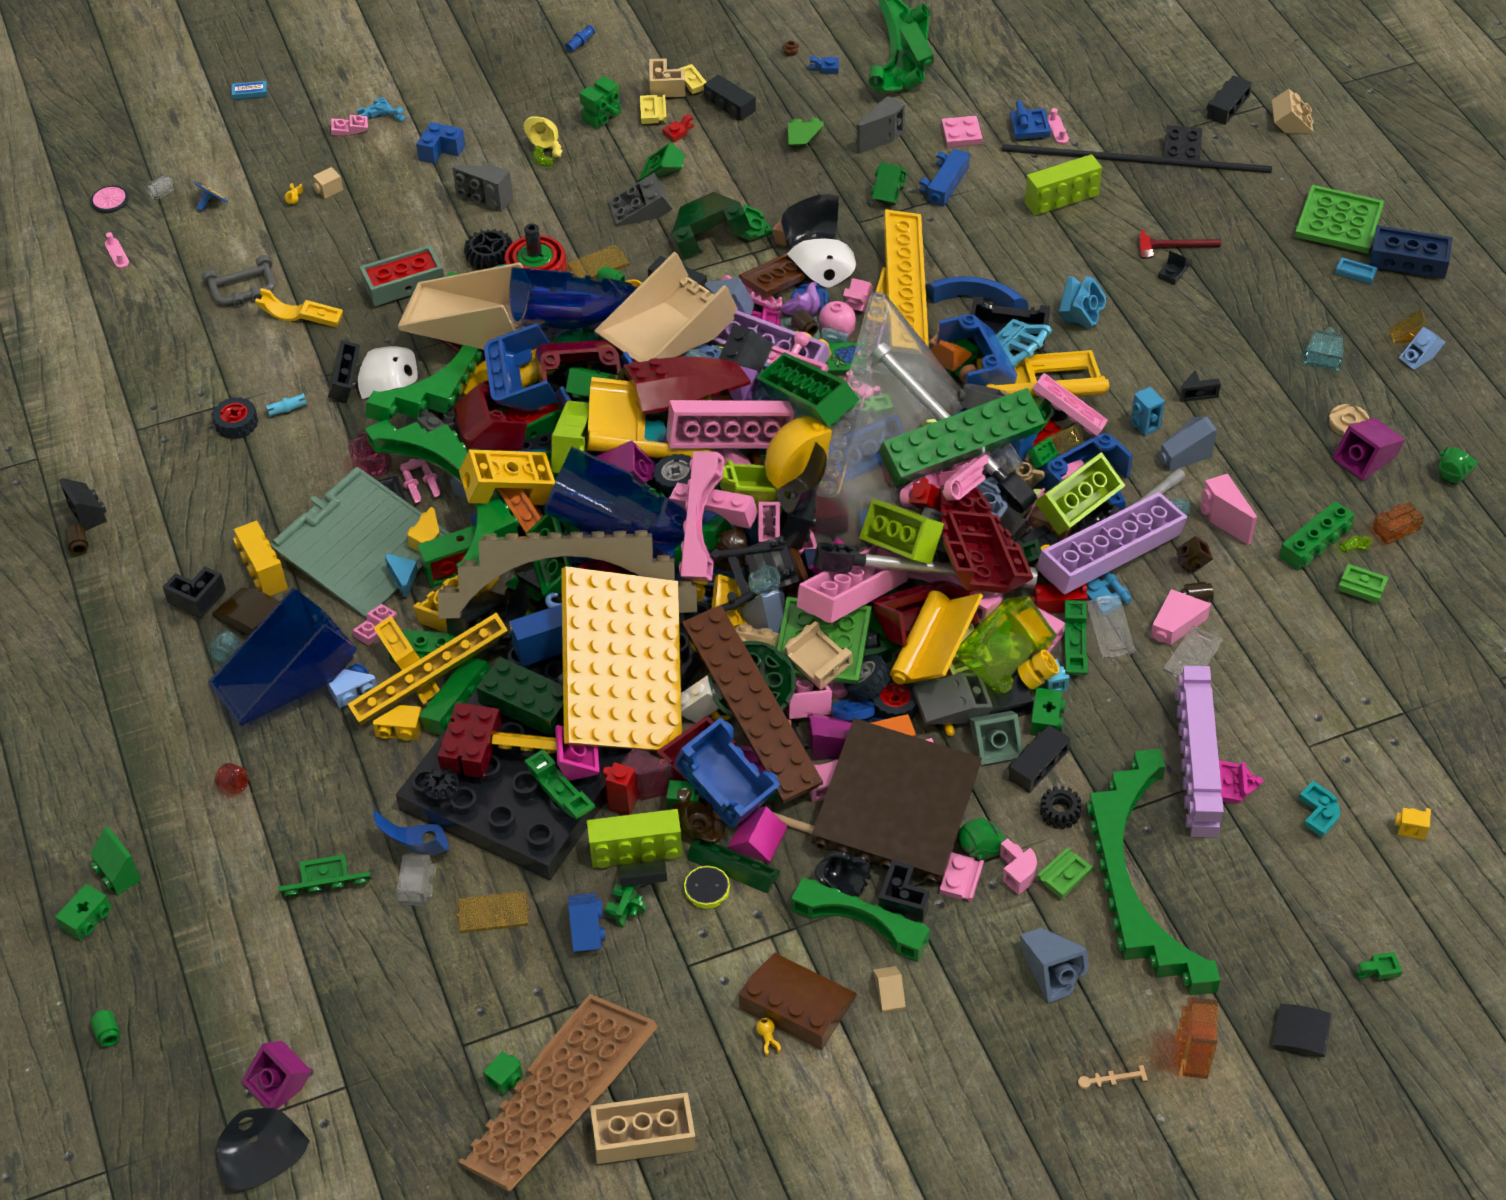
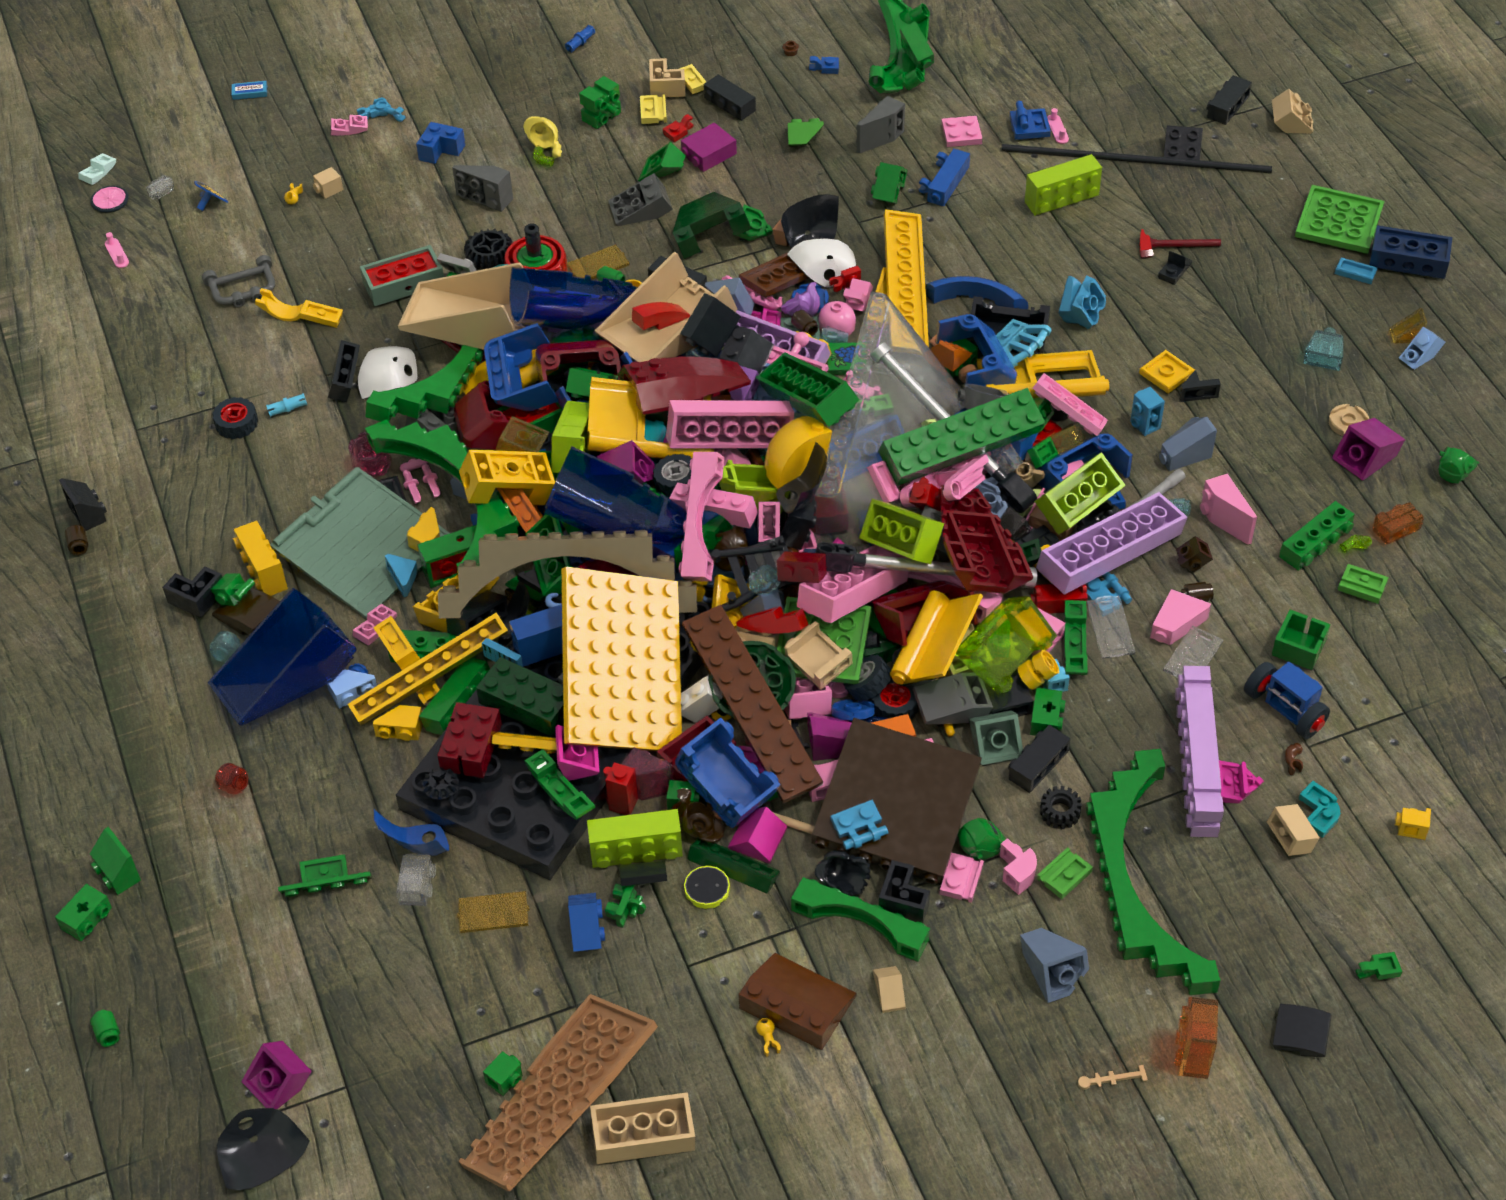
none -> light aqua slope [78,153,116,185]
none -> green brick [211,573,255,606]
none -> light grey plate [437,253,477,274]
none -> dark azure tile [482,638,523,667]
none -> clear yellow slope [496,416,549,452]
none -> red slope [632,302,690,330]
none -> magenta brick [680,122,737,172]
none -> black brick [680,293,741,357]
none -> red slope [736,606,808,634]
none -> dark red brick [776,551,827,583]
none -> red plate [829,265,861,292]
none -> dark azure plate [830,799,888,850]
none -> bright pink tile [867,461,900,503]
none -> yellow plate [1139,350,1195,394]
none -> brick [1244,662,1330,739]
none -> tan brick [1267,804,1320,856]
none -> green piece [1271,610,1331,670]
none -> reddish brown arm [1285,743,1303,775]

